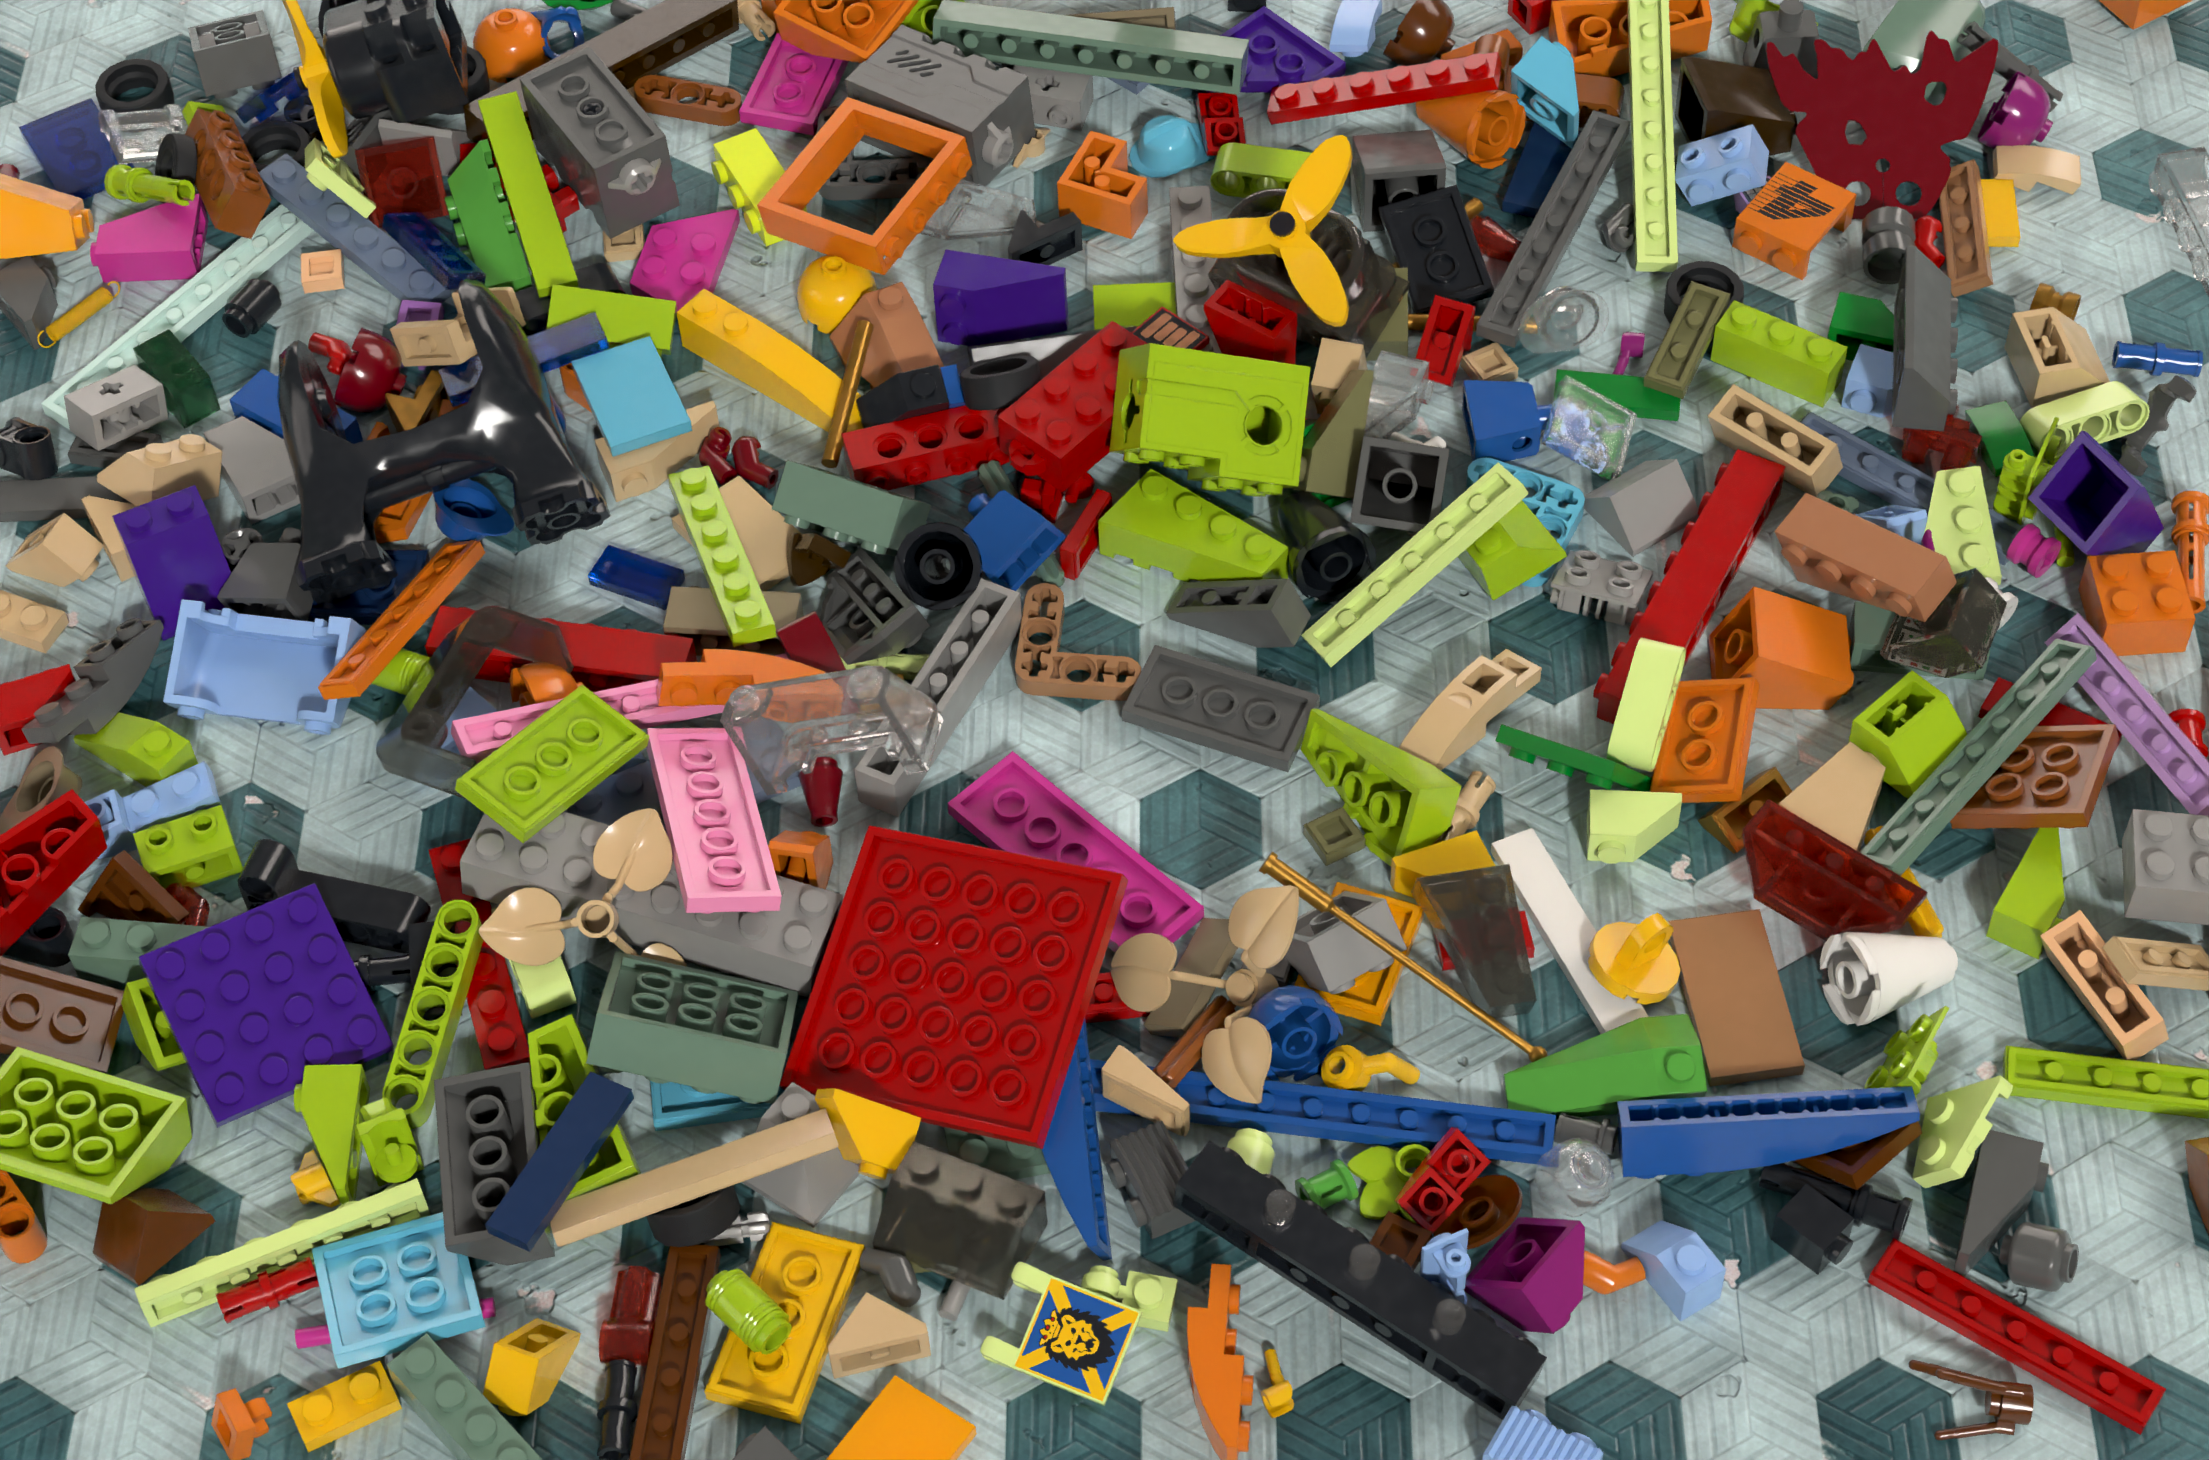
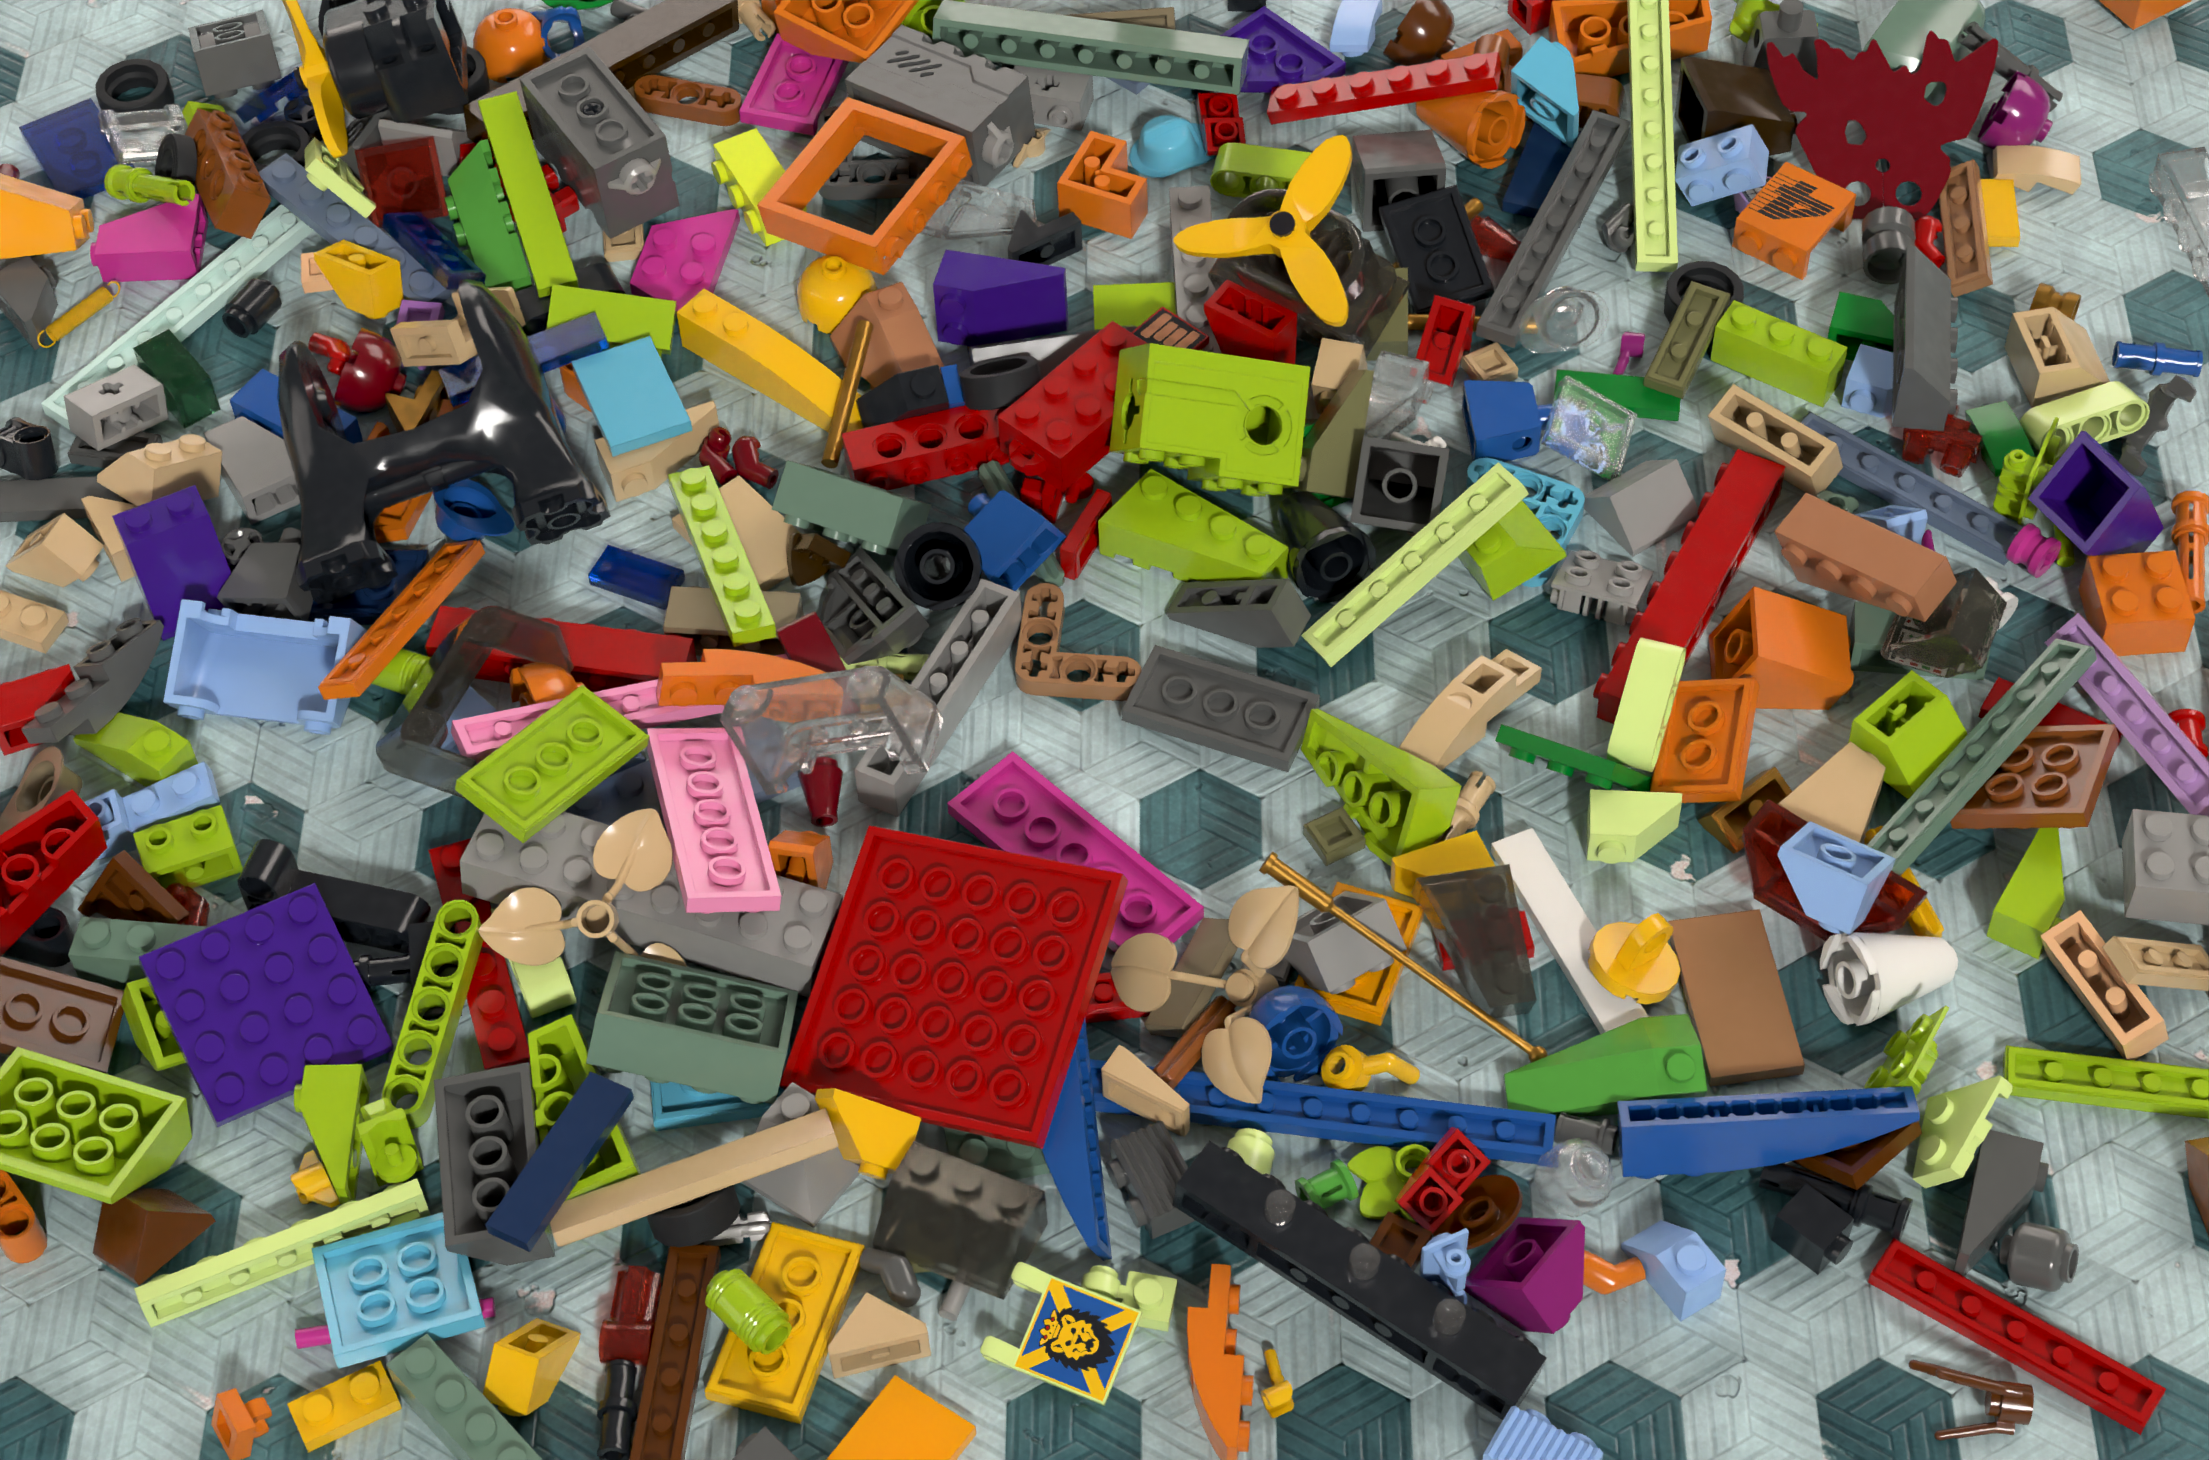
red pin [215,1256,319,1324] -> none
yellowish green wing [1924,466,2002,591] -> none
none -> yellow slope [313,239,404,319]
none -> light blue slope [1777,821,1896,935]

